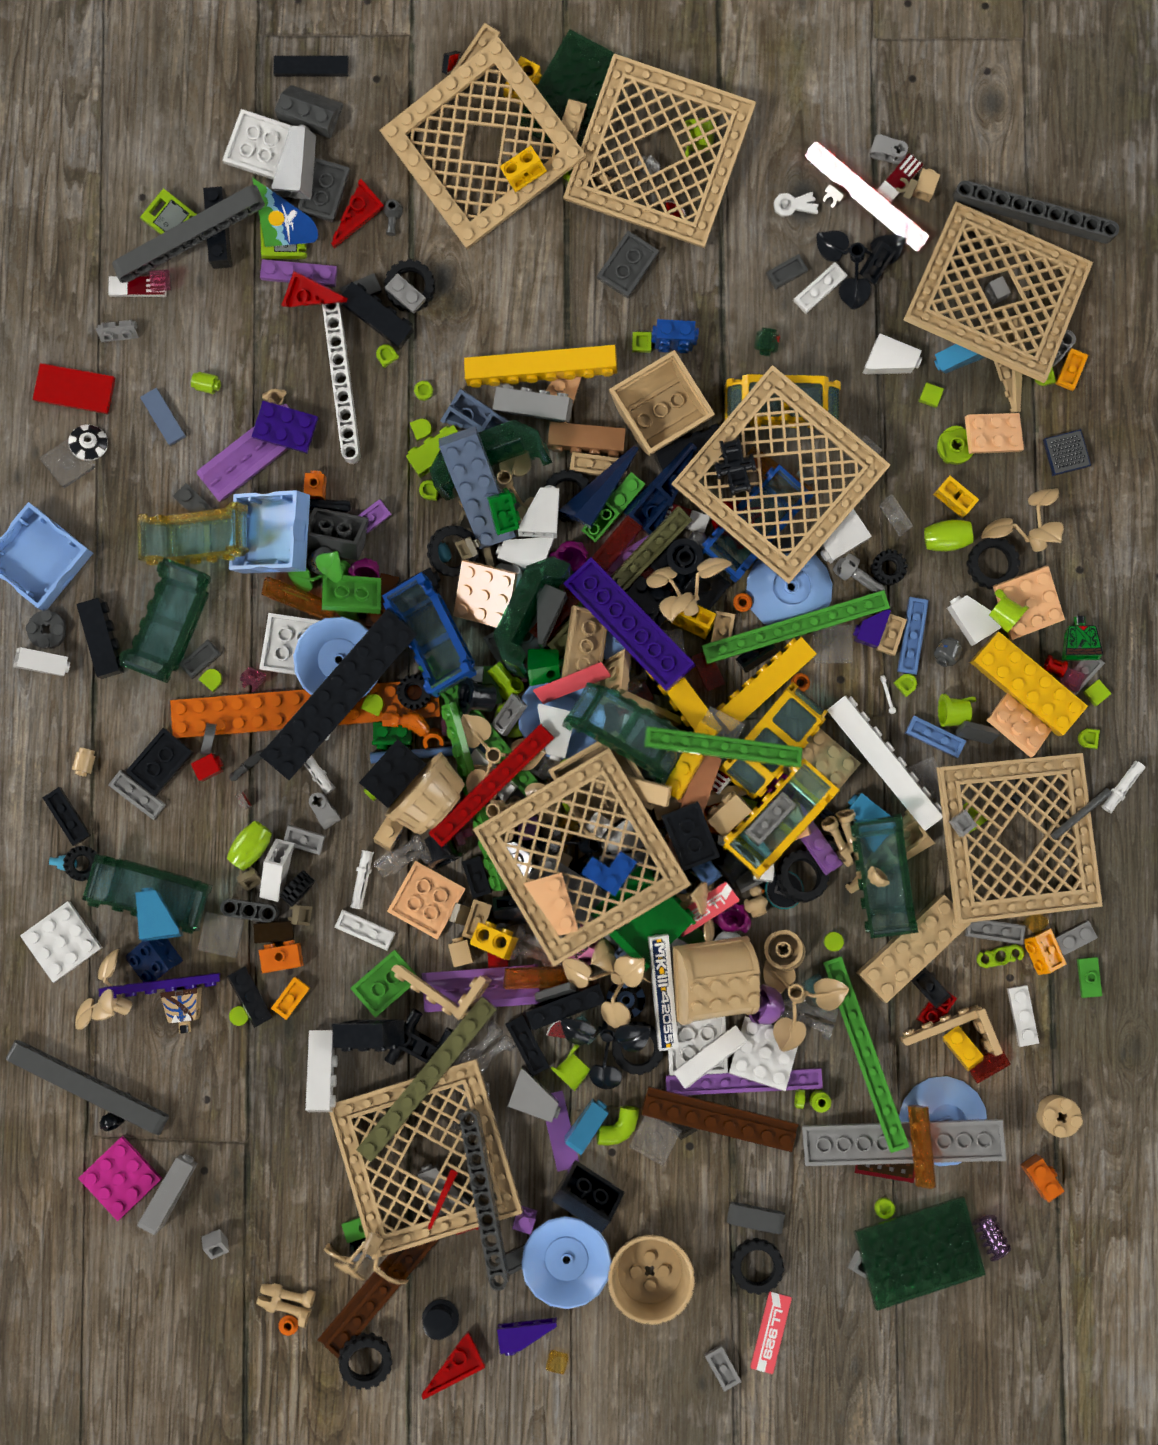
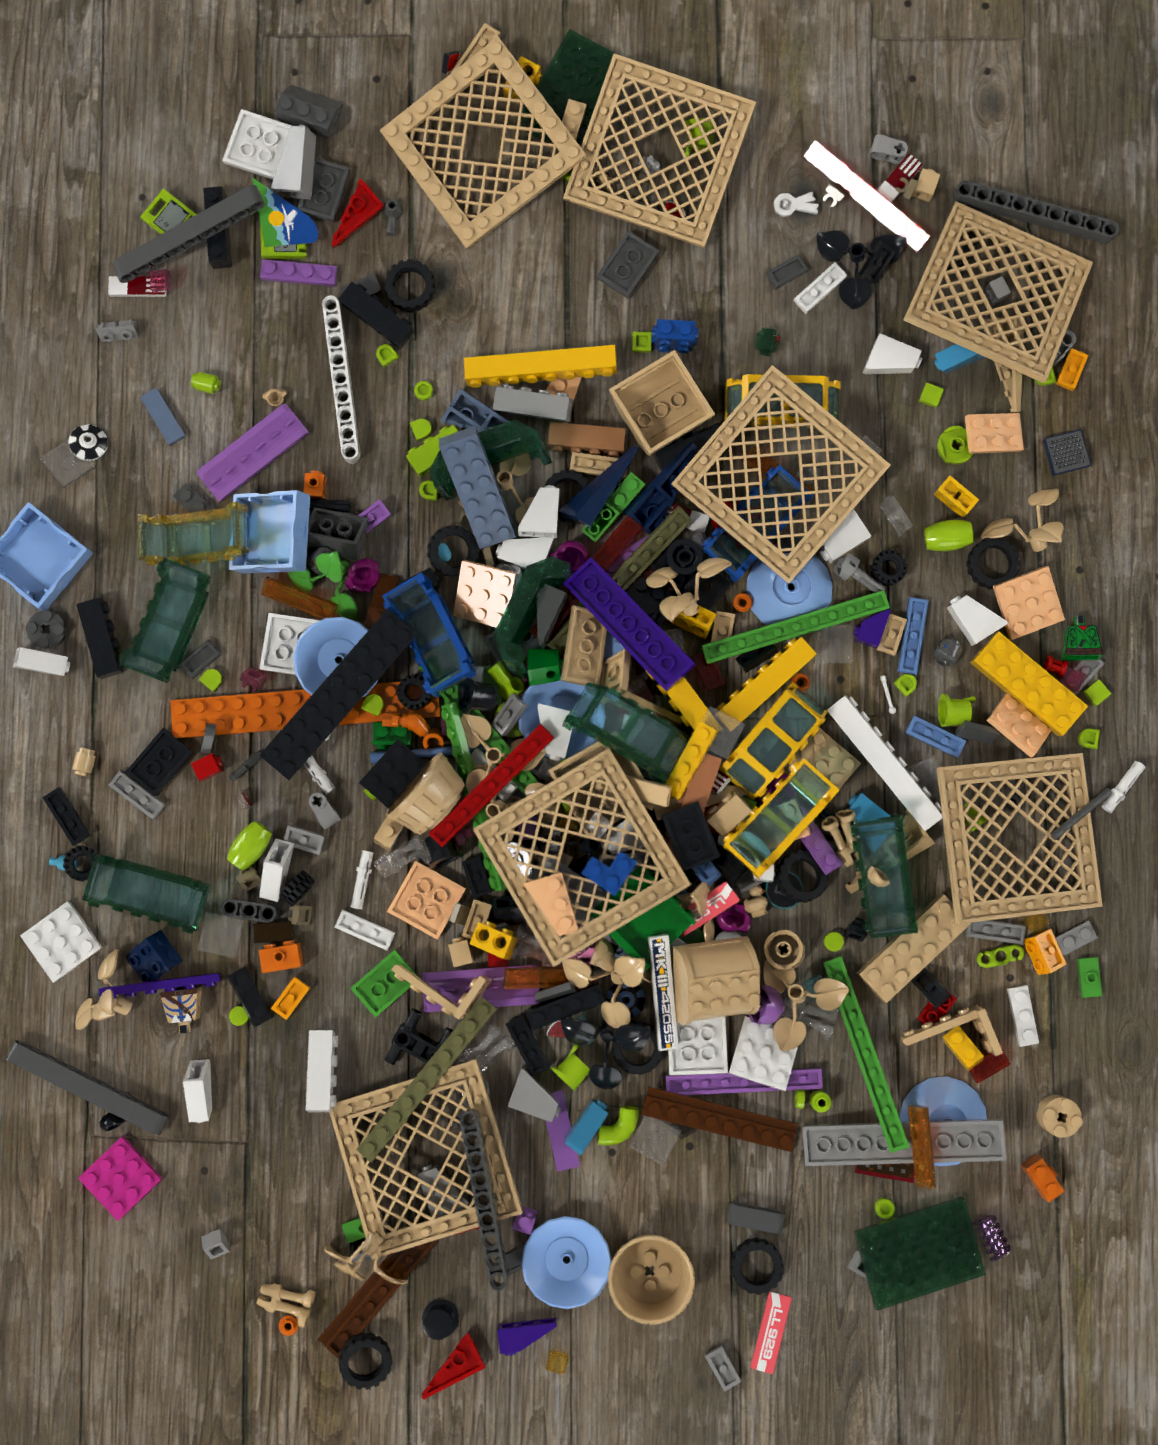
red tile [32,363,116,414] -> none
dark azure slope [135,888,183,941] -> none
light grey slope [137,1154,198,1235] -> none
dark purple plate [252,401,318,454] -> none
black tile [273,56,349,77] -> none
red wing [281,271,348,307] -> none
bright green plate [322,574,381,614] -> none
black brick [332,1019,405,1052] -> none
light grey plate [385,273,426,314] -> none
red sticker [428,1169,458,1229] -> none
dark tan tile [455,537,481,560] -> none
green bracket [487,488,521,535] -> none
yellow brick [499,146,547,193] -> none
coral sticker [533,662,611,704] -> none
black brick [551,1160,625,1233] -> none
bright green tile [644,726,803,768] -> none
white tile [673,1025,748,1089] -> none
black axle [714,437,756,496] -> none
light grey tile [744,792,797,846] -> none
light grey tile [949,810,977,837] -> none
lime hat [989,589,1029,633] -> none
none -> white slope [183,1059,212,1123]
none -> black tile [844,917,868,942]

